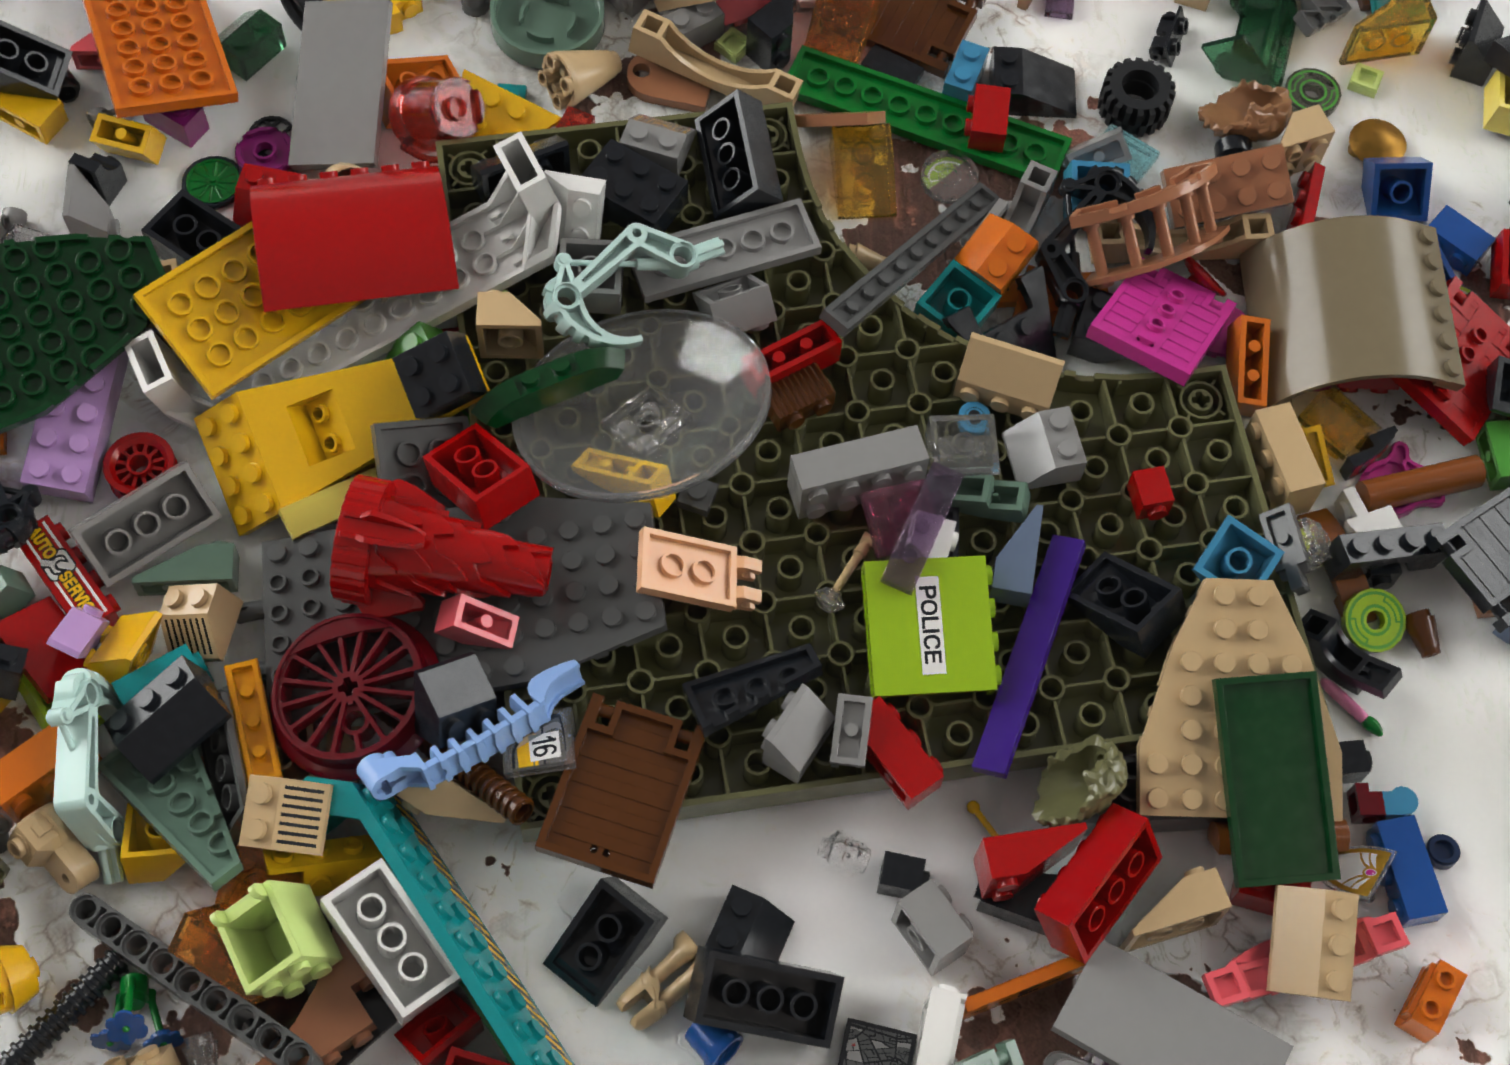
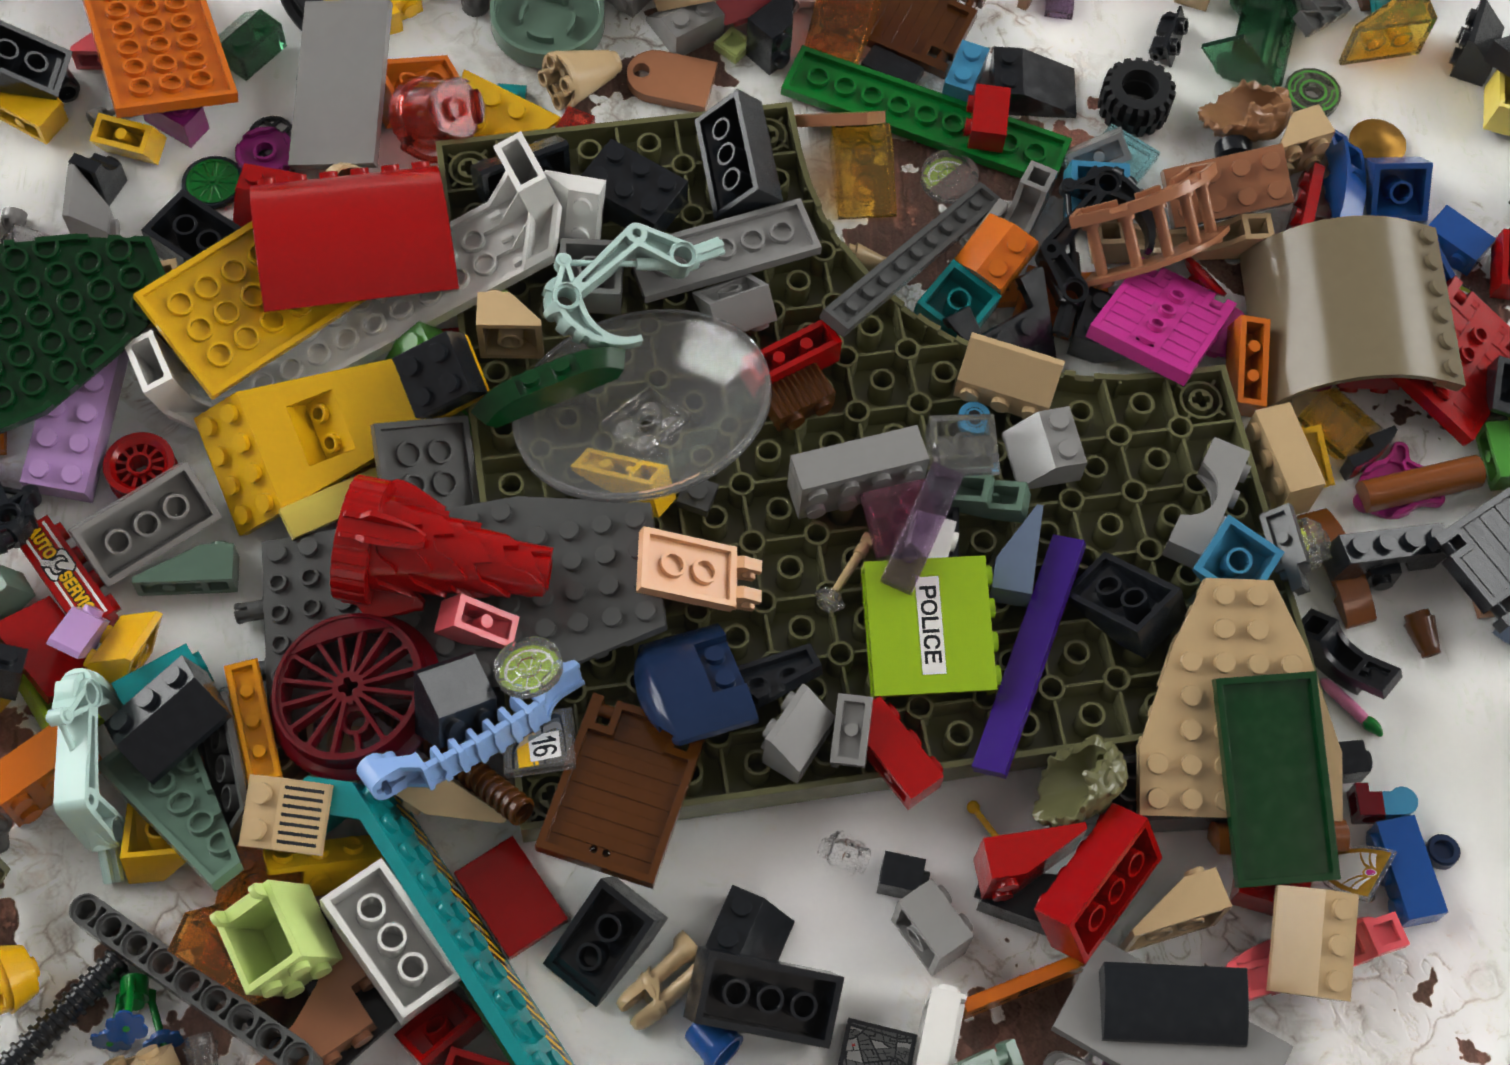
tan piece [7,801,100,894] -> none
tan slope [160,583,244,662] -> none
red brick [422,423,540,529] -> none
light grey slope [619,113,696,176] -> none
tan arch [628,9,803,108] -> none
red brick [1126,466,1175,520] -> none
white brick [1334,486,1403,534] -> none
lime tile [1341,588,1406,653] -> none
yellowish green tile [1347,62,1384,99] -> none
orange window [1394,959,1468,1043] -> none
none -> red tile [454,835,569,960]
none -> clear tile [494,636,563,699]
none -> dark blue slope [634,623,759,746]
none -> black slope [1099,962,1249,1047]
none -> light grey arch [1162,436,1251,568]
none -> blue slope [1323,129,1366,218]

